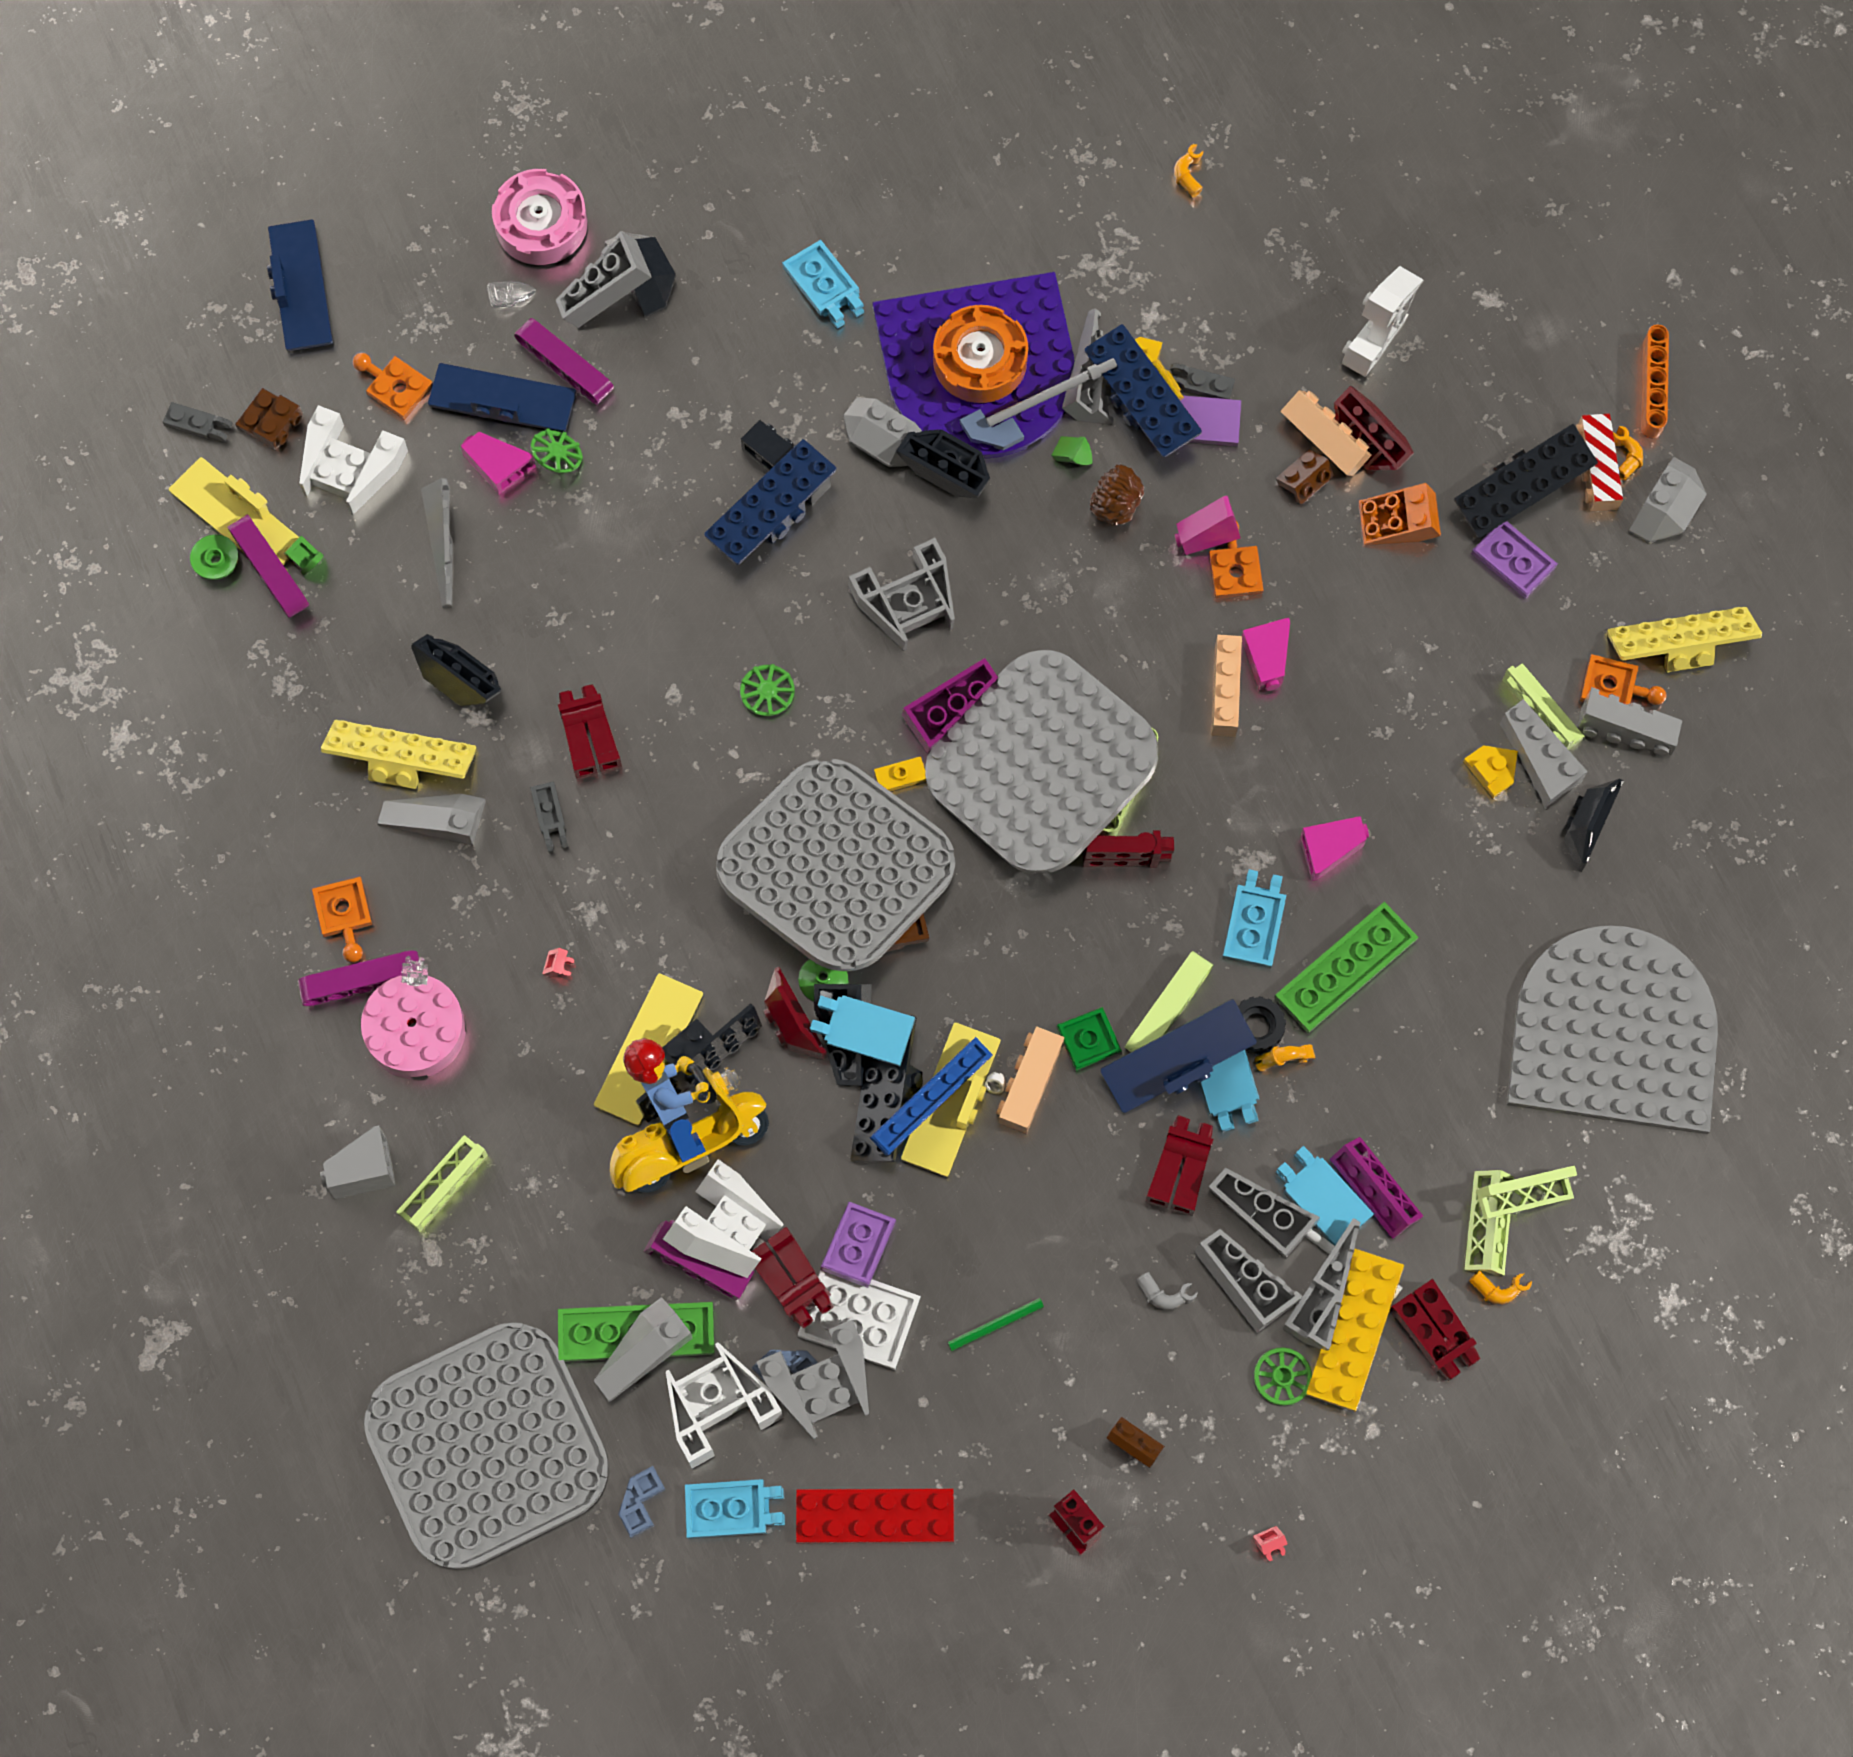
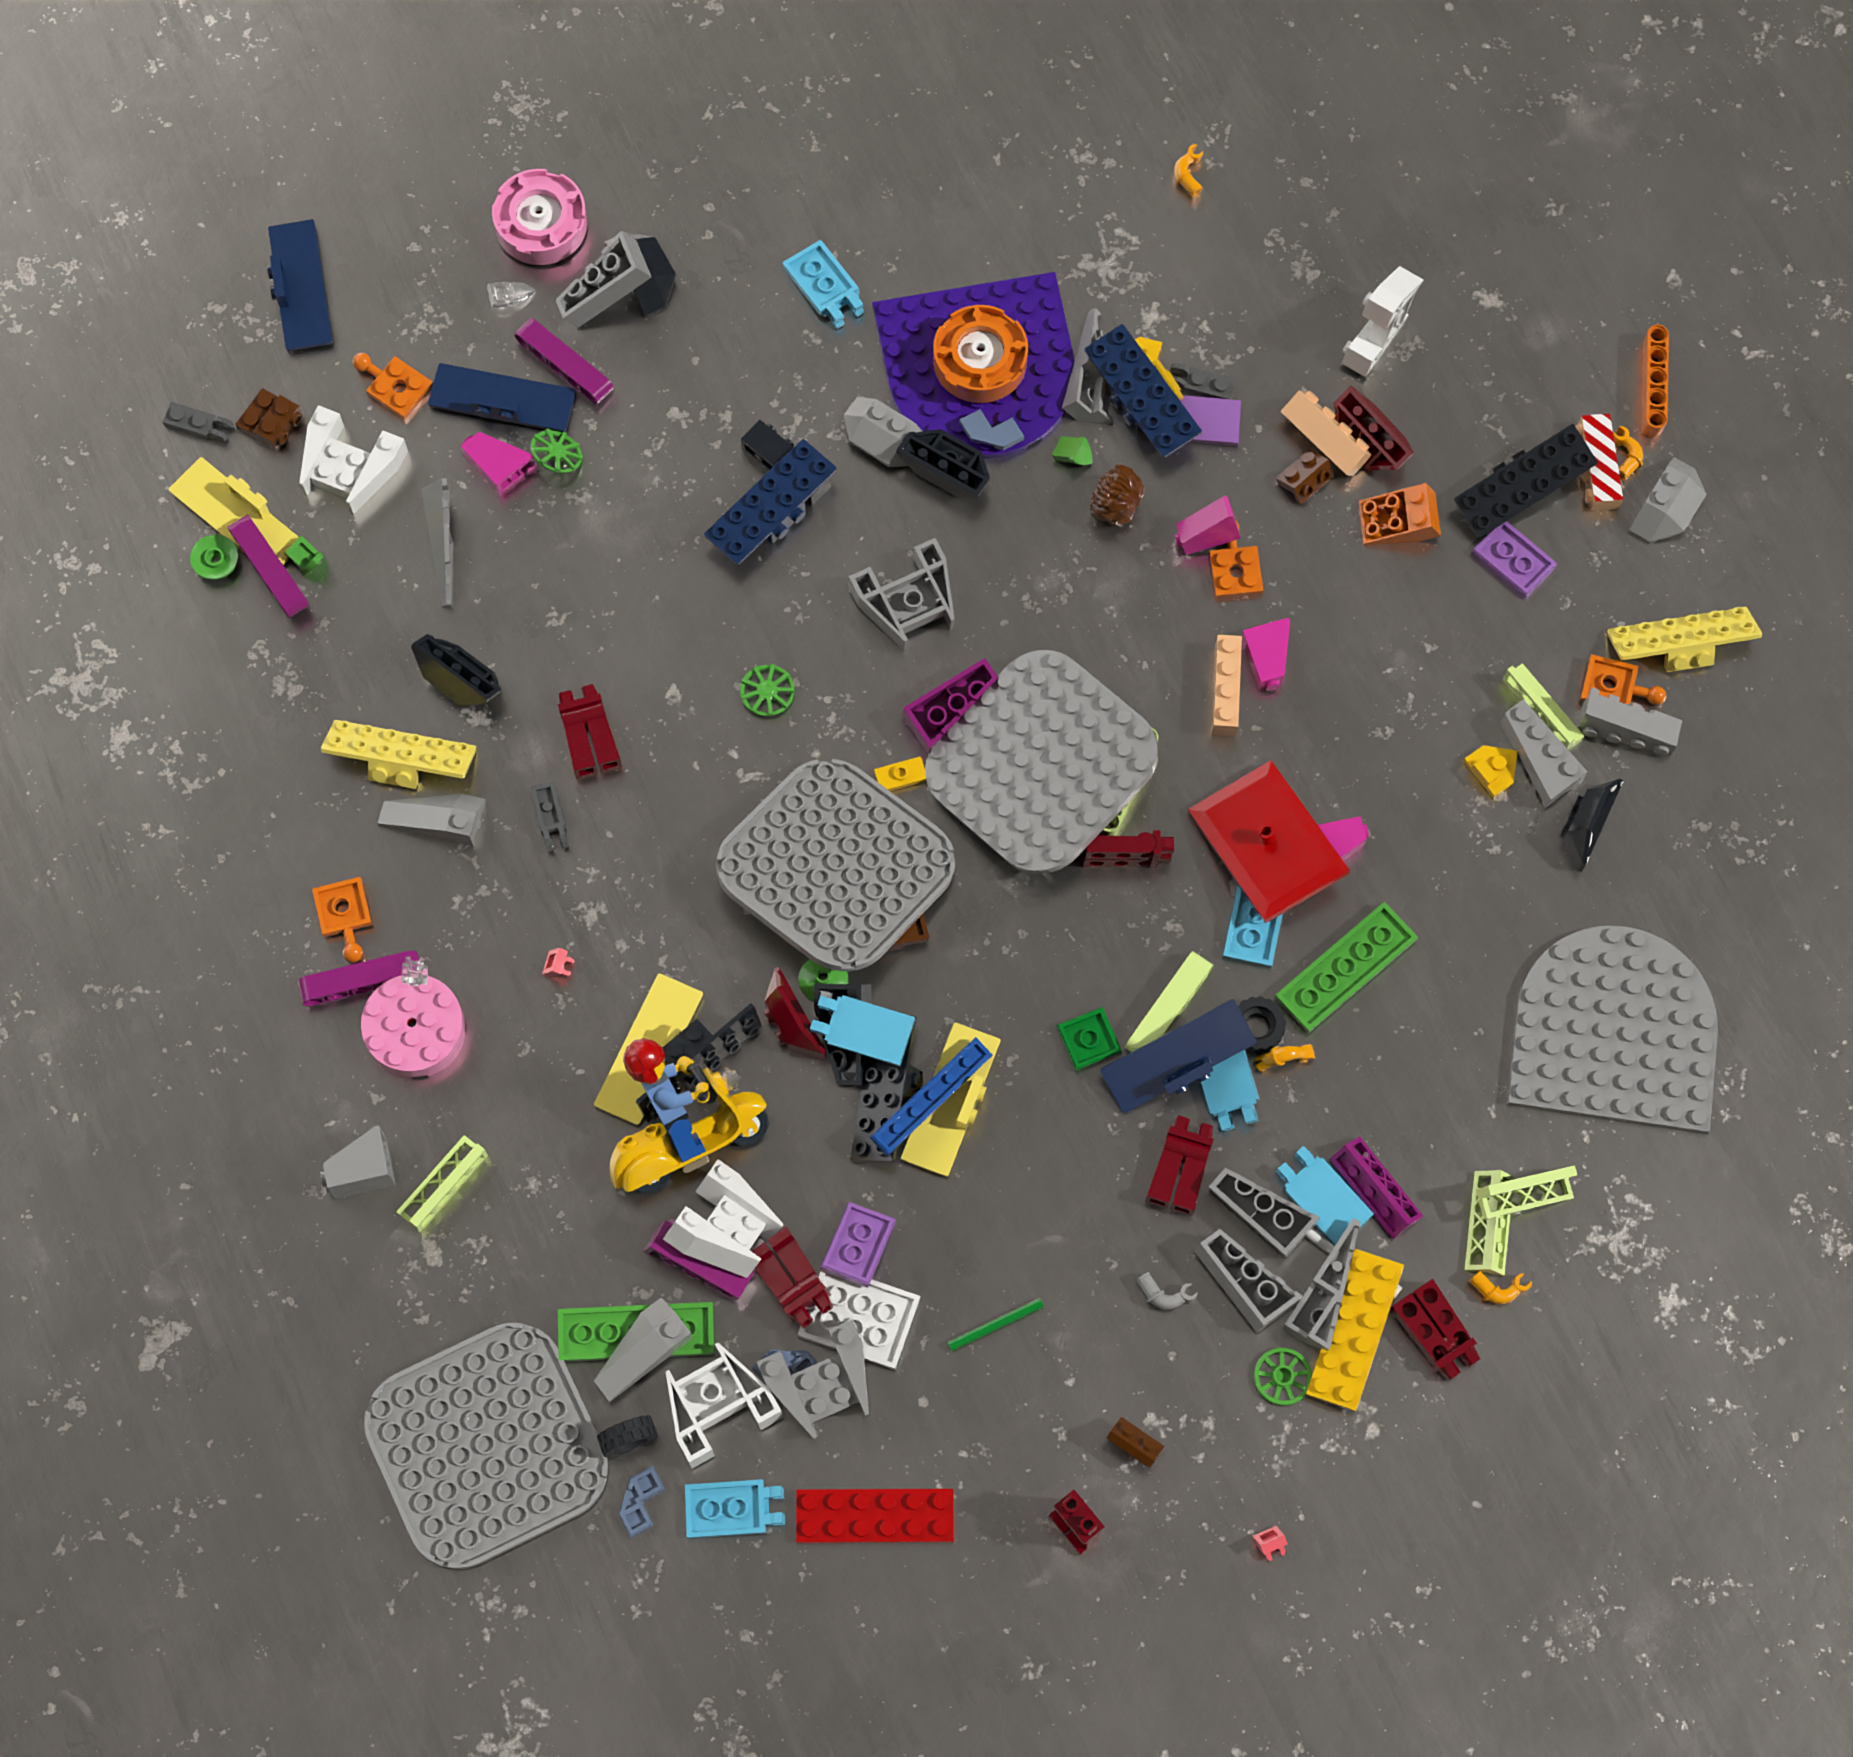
white hinge [985,1072,1006,1094] -> none
light grey bar [986,358,1117,427] -> none
light nougat brick [996,1026,1064,1134] -> none
none -> black tyre [597,1415,658,1457]
none -> red piece [1188,760,1350,924]

